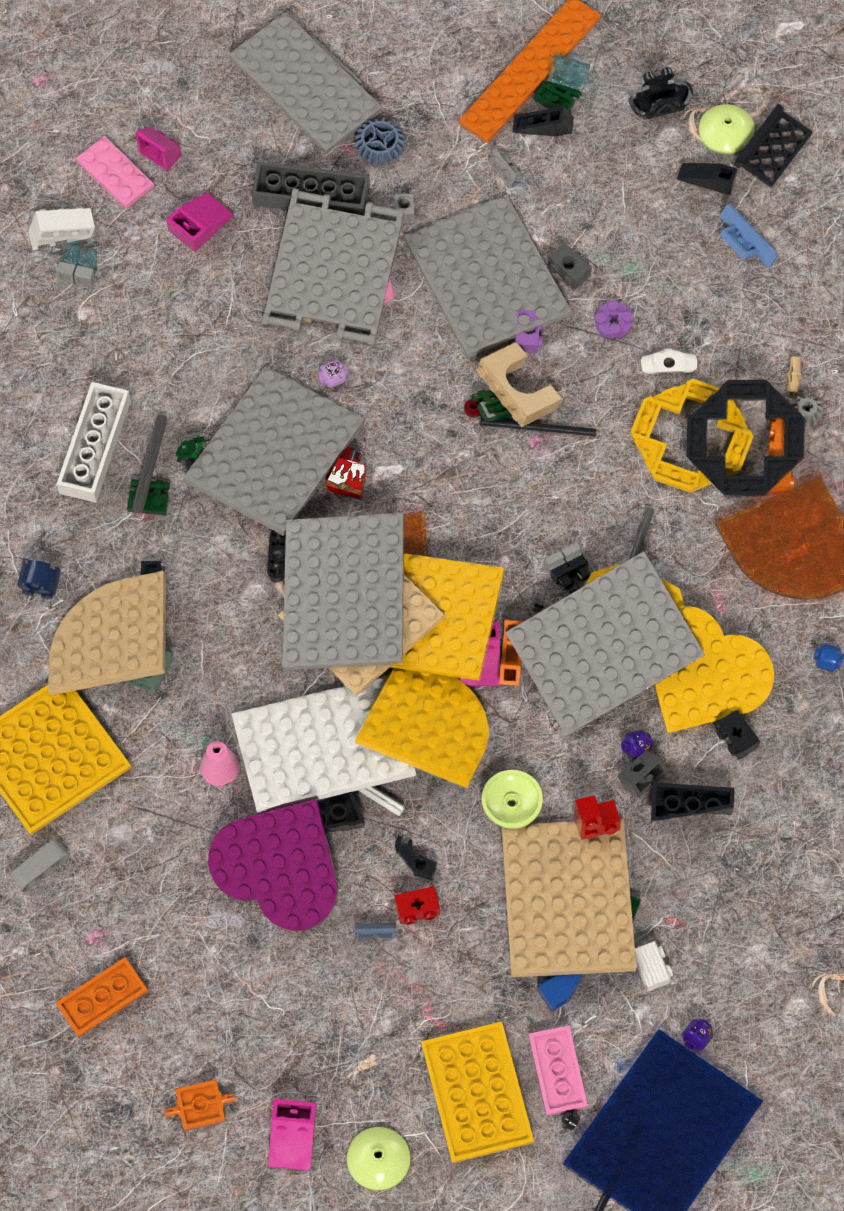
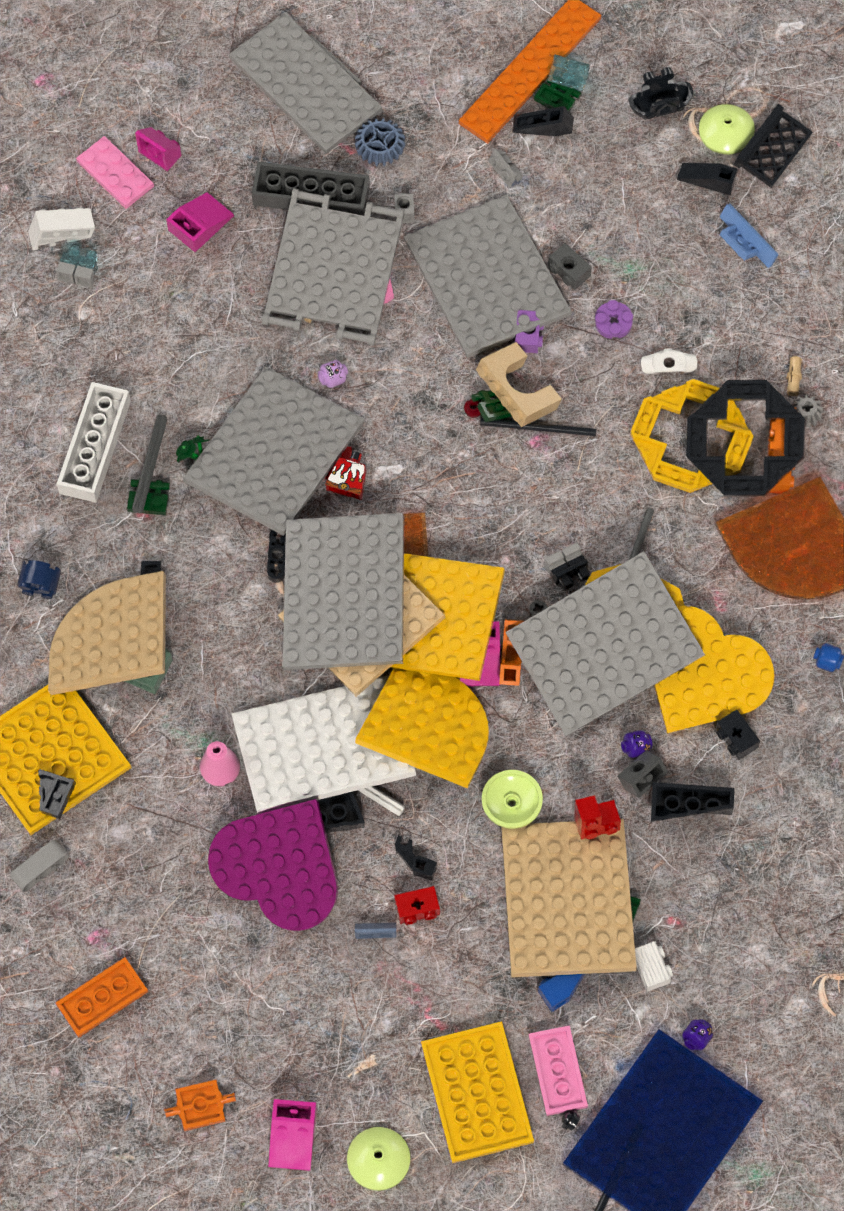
none -> wing [38,769,76,819]

